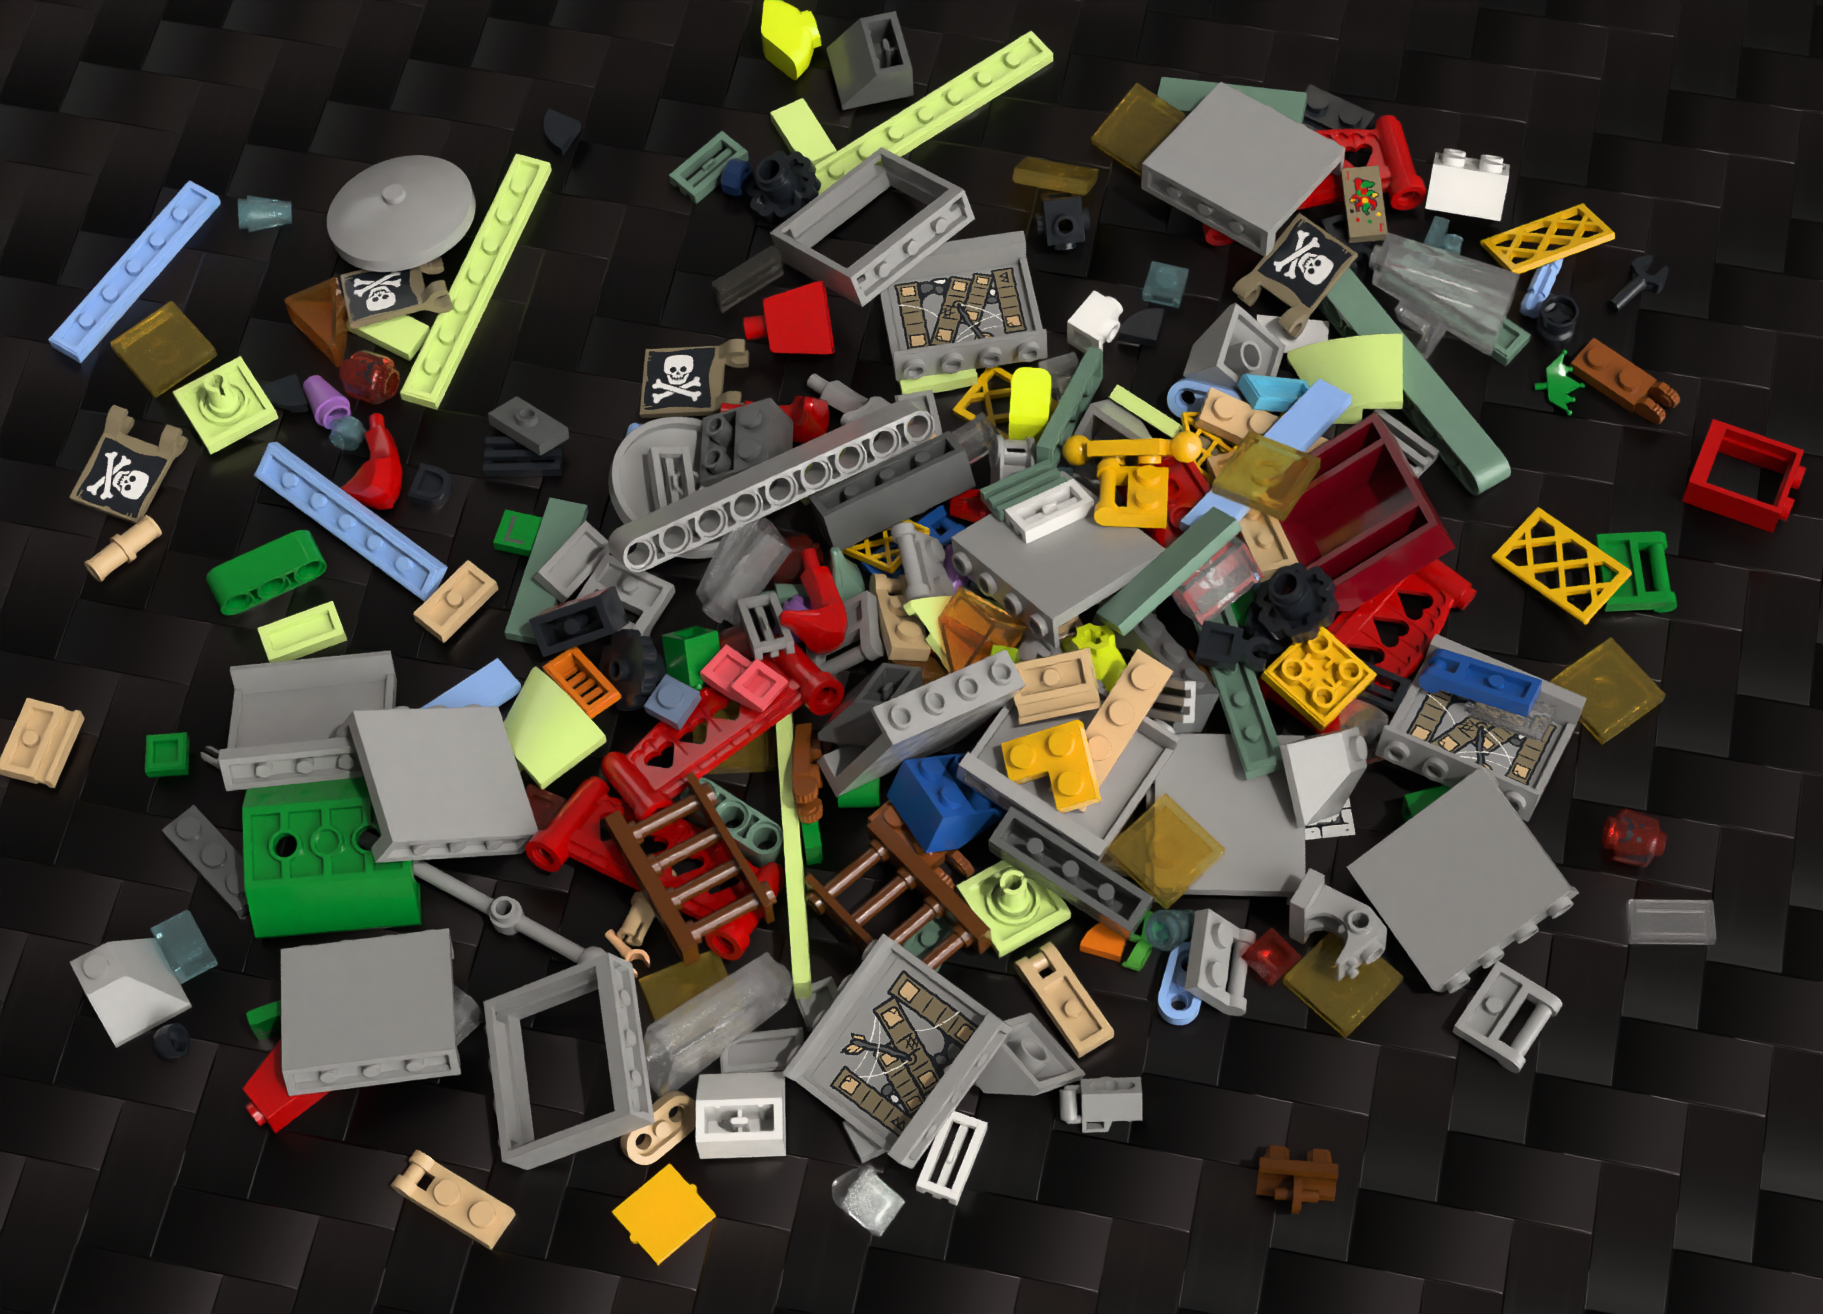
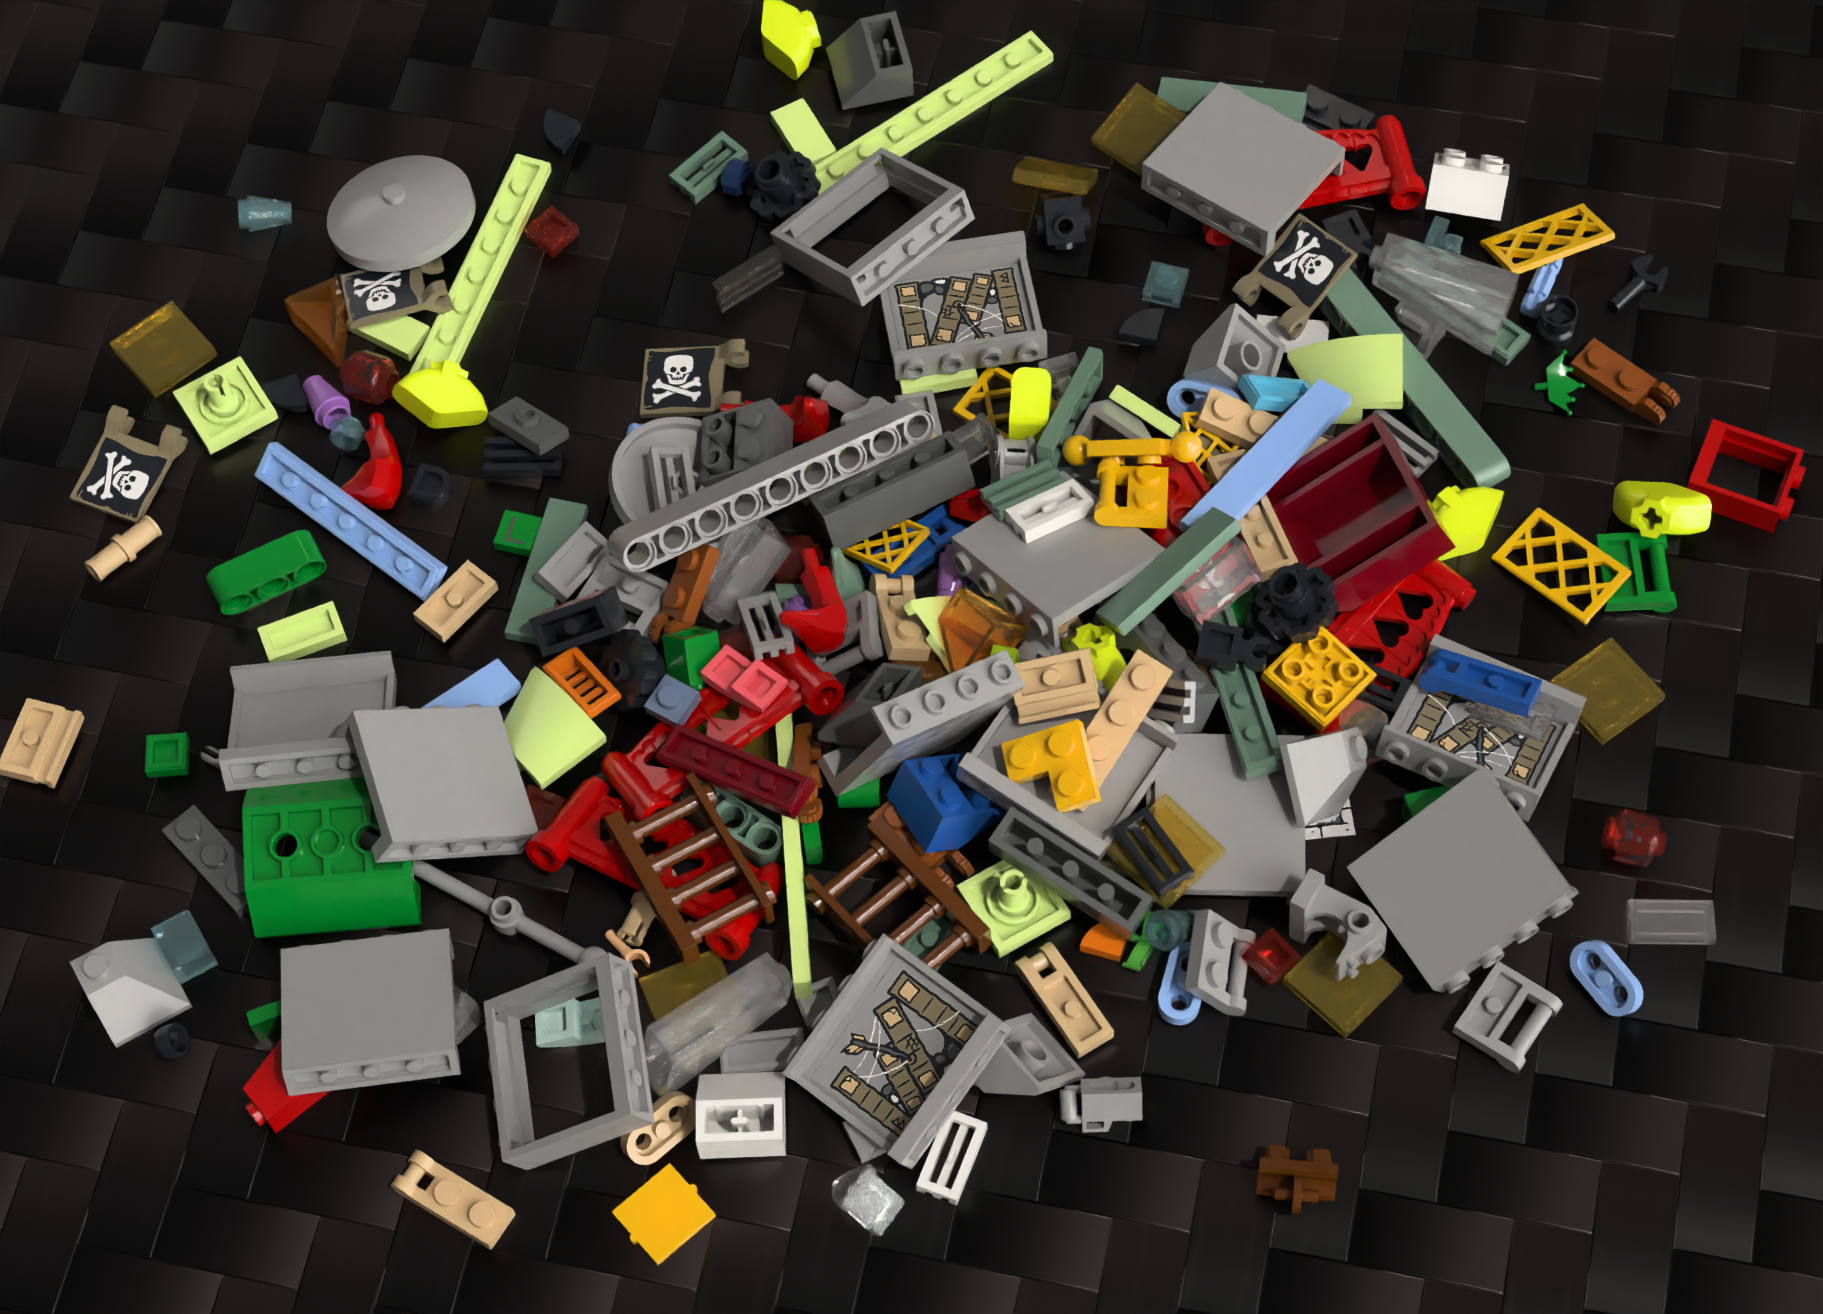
light blue tile [48,180,221,363] -> none
red torso [744,281,835,354] -> none
light grey plate [890,522,954,603] -> none
white brick [1067,290,1123,353] -> none
clear yellow tile [1212,431,1321,521] -> none
dark tan tile [1340,165,1388,243] -> none
none -> neon yellow piece [392,360,488,429]
none -> clear red plate [525,205,579,257]
none -> light aqua slope [535,997,605,1048]
none -> dark orange hinge [648,543,720,645]
none -> dark red tile [656,723,816,820]
none -> black tile [1111,807,1195,899]
none -> neon yellow piece [1432,485,1504,561]
none -> light blue plate [1570,940,1643,1017]
none -> neon yellow piece [1613,481,1712,539]

